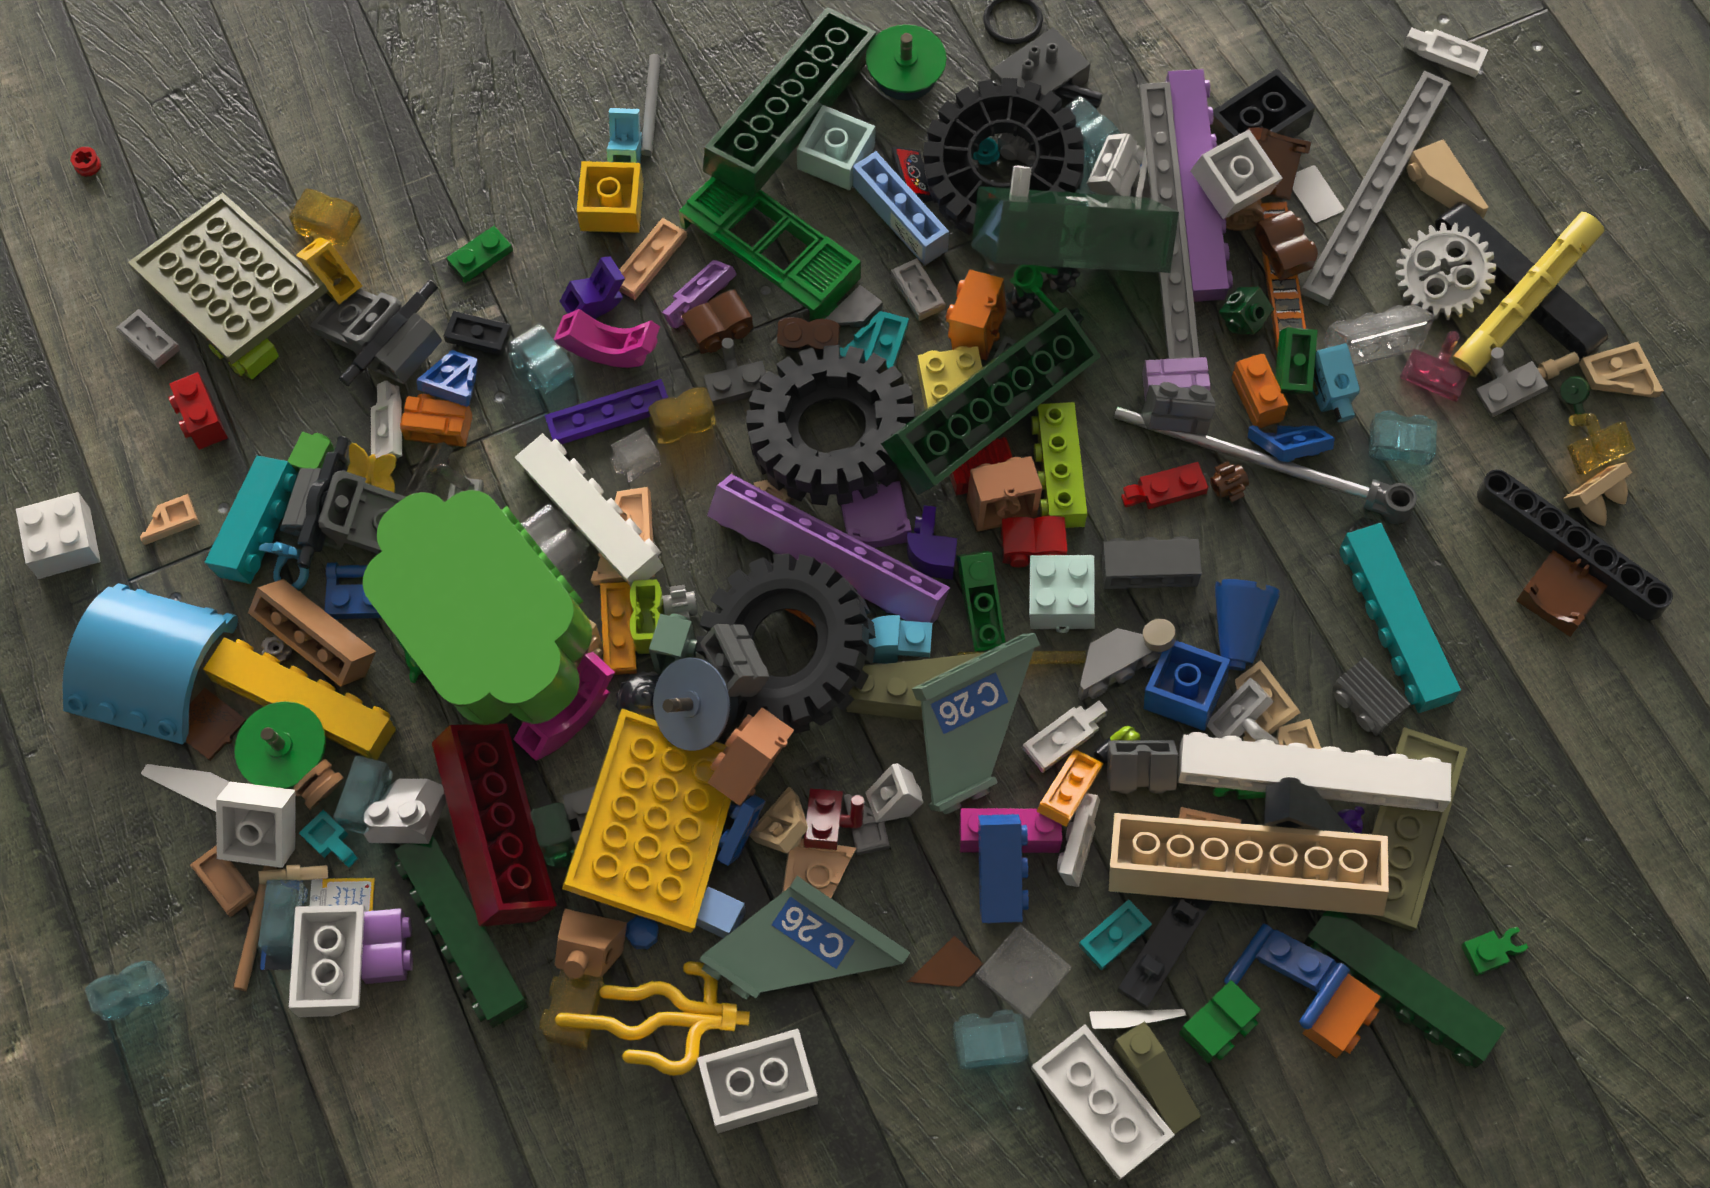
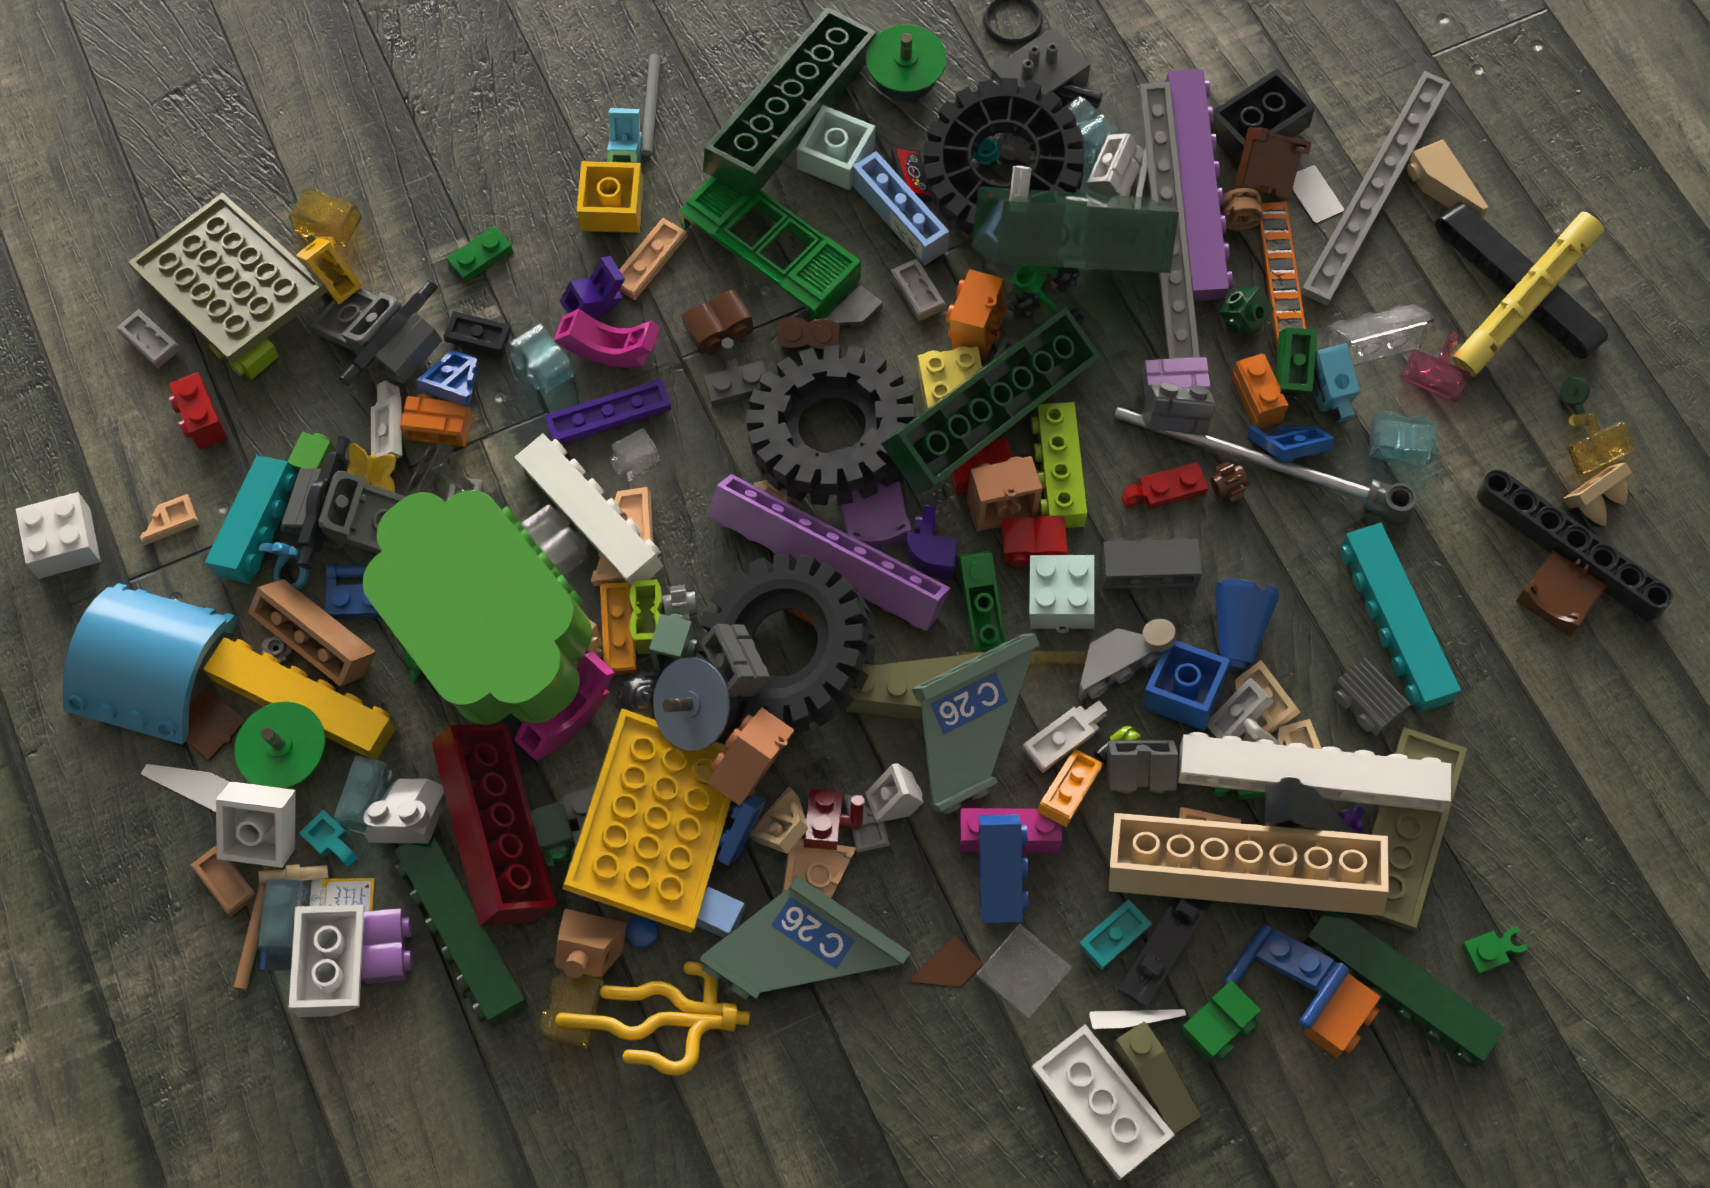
red bush [71,147,101,177] -> none
clear light blue brick [85,961,170,1021] -> none
medium nougat wheel [292,759,344,810] -> none
clear yellow brick [648,387,716,444] -> none
medium lavender hinge [662,260,737,329] -> none
white brick [697,1029,818,1133] -> none
teal wing [840,311,909,369] -> none
medium azure brick [869,615,932,664] -> none
clear light blue brick [952,1009,1029,1069] -> none
white hinge [1057,793,1100,887] -> none
white brick [1190,129,1282,219] -> none
reddish brown brick [1254,210,1318,281] -> none
white gear [1396,223,1496,320] -> none
white hinge [1404,28,1488,78] -> none
light grey plate [1476,347,1548,418] -> none
tan bar [1537,352,1579,381] -> none
tan wing [1579,342,1664,398] -> none

